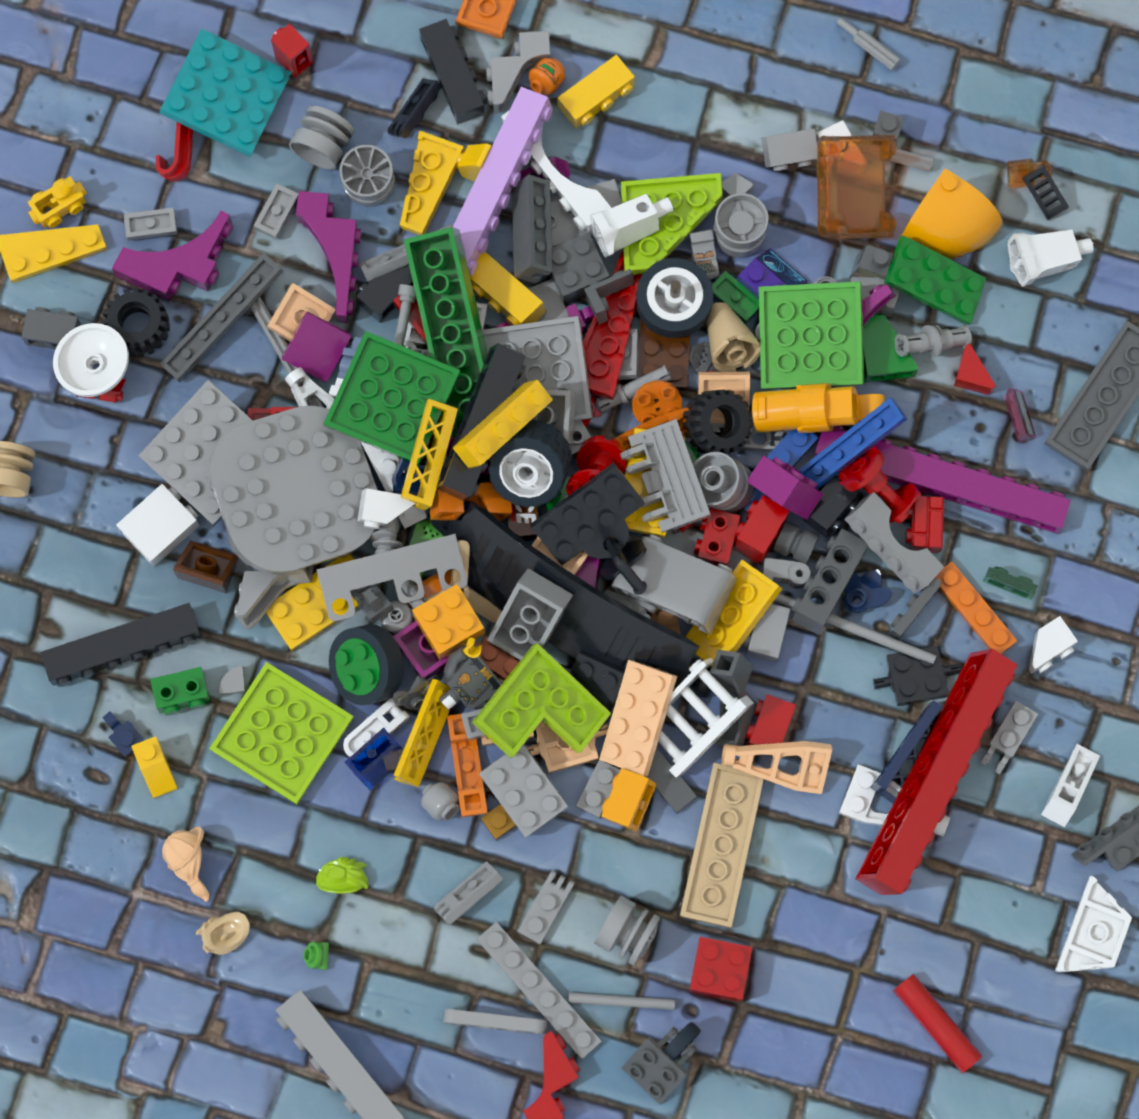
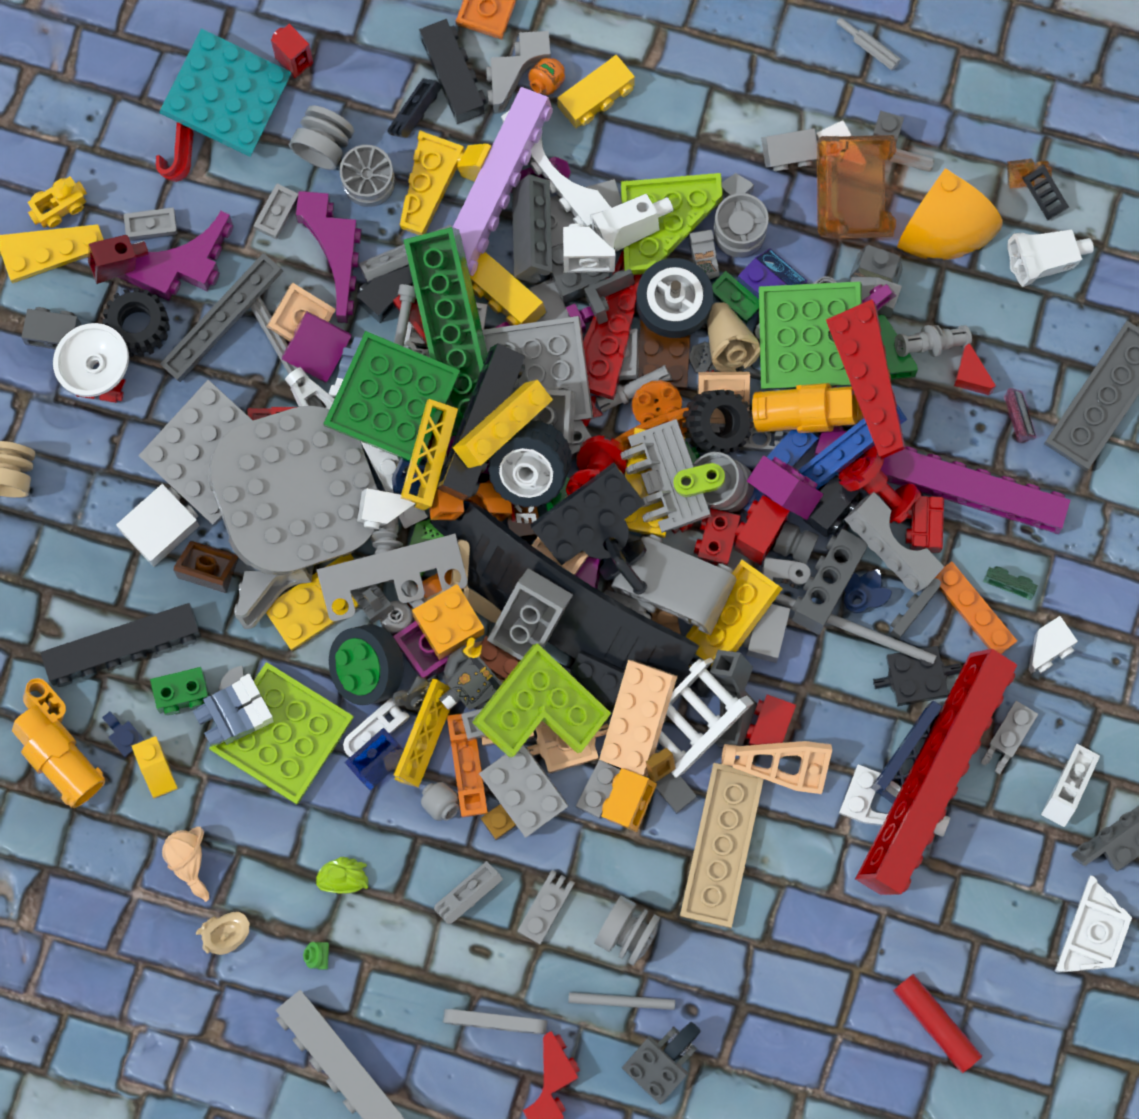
light grey plate [477,922,602,1060] -> none
red brick [689,937,752,1002] -> none
green plate [884,236,986,325] -> none
none -> light orange piece [12,678,105,808]
none -> dark red torso [88,235,148,284]
none -> sand blue hips [193,674,274,747]
none -> white slope [563,224,615,273]
none -> pearl gold plate [645,747,676,783]
none -> lime plate [673,463,725,497]
none -> red wing [826,299,906,459]

